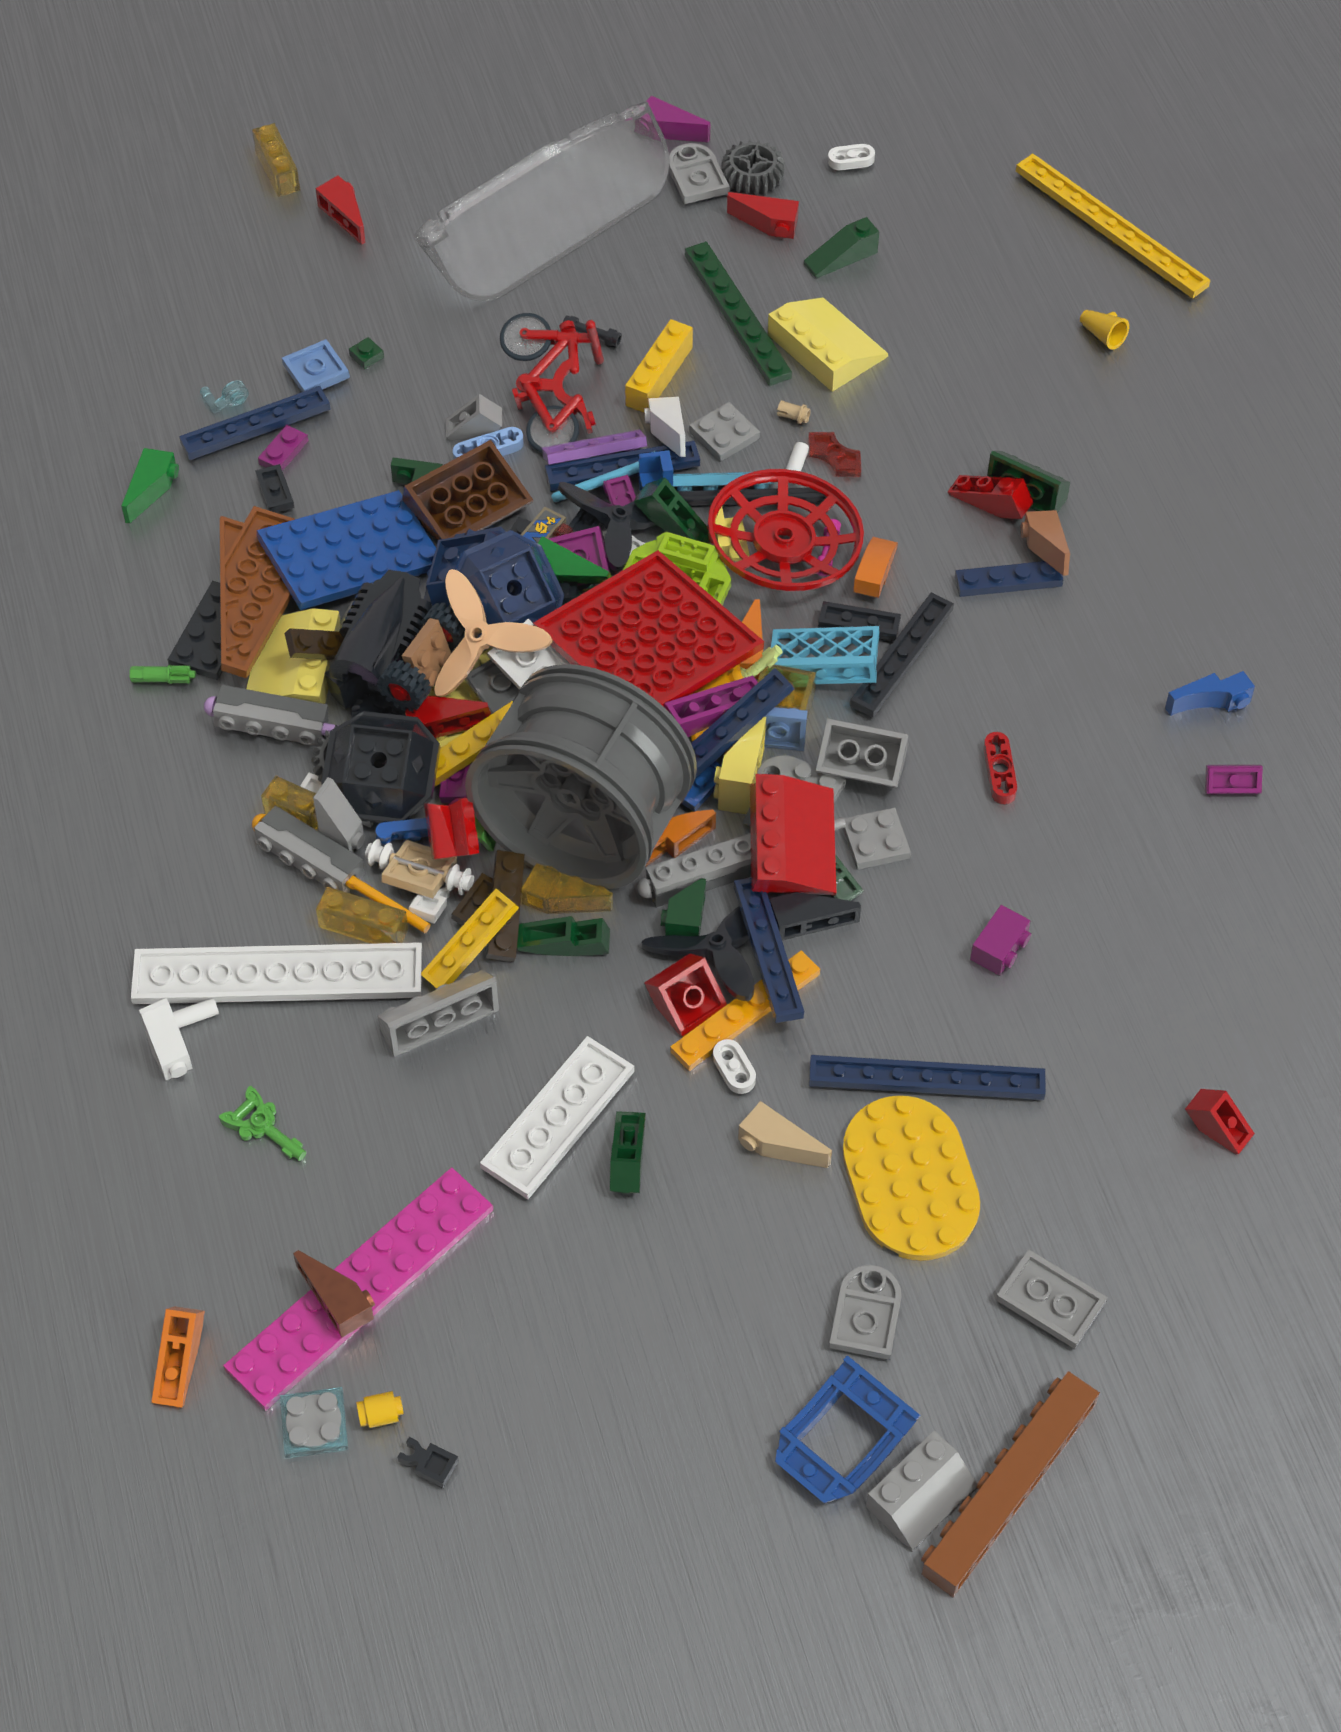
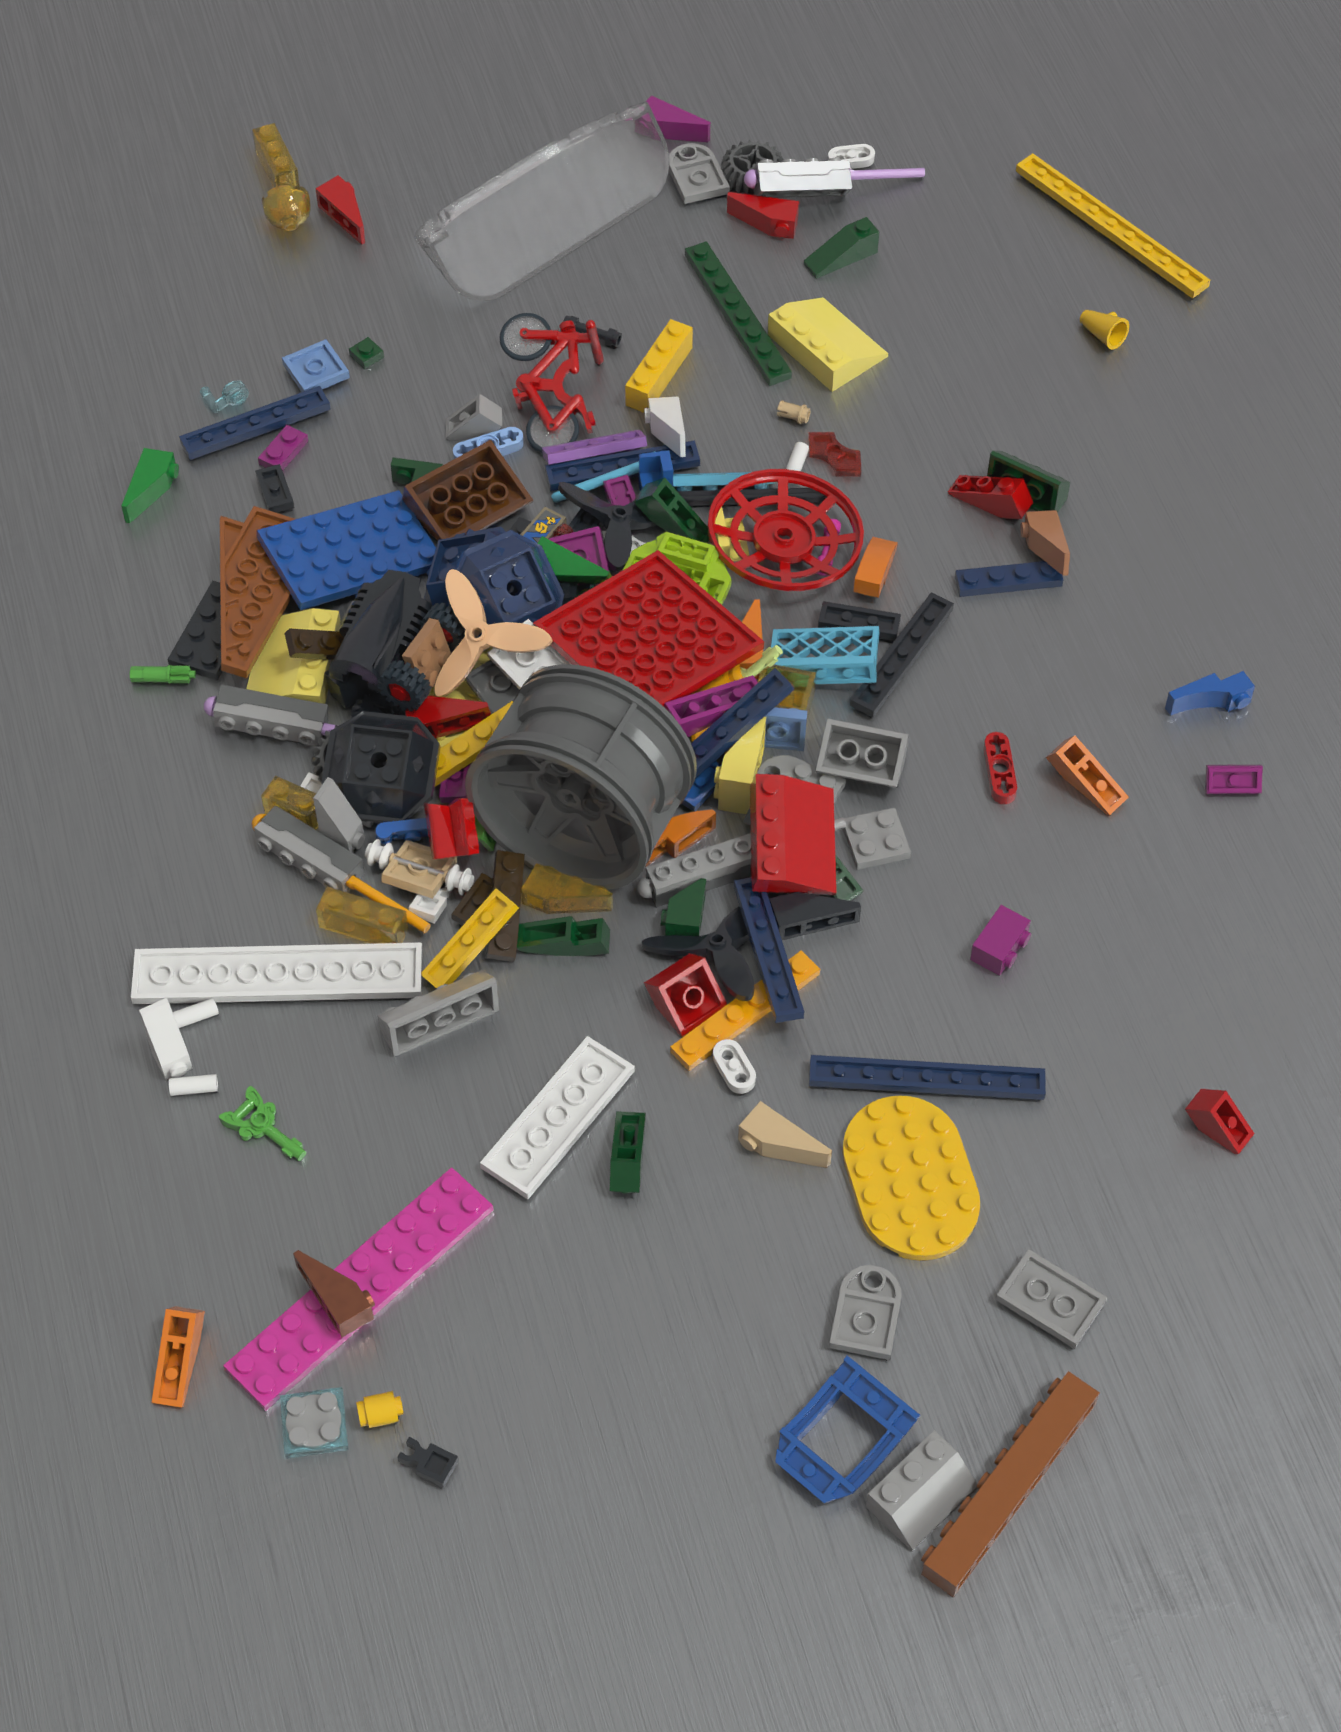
light grey plate [689,402,760,462] -> none
none -> white hinge [169,1074,218,1096]
none -> clear yellow cylinder [262,185,311,231]
none -> piece [744,158,925,198]
none -> orange slope [1045,735,1129,816]

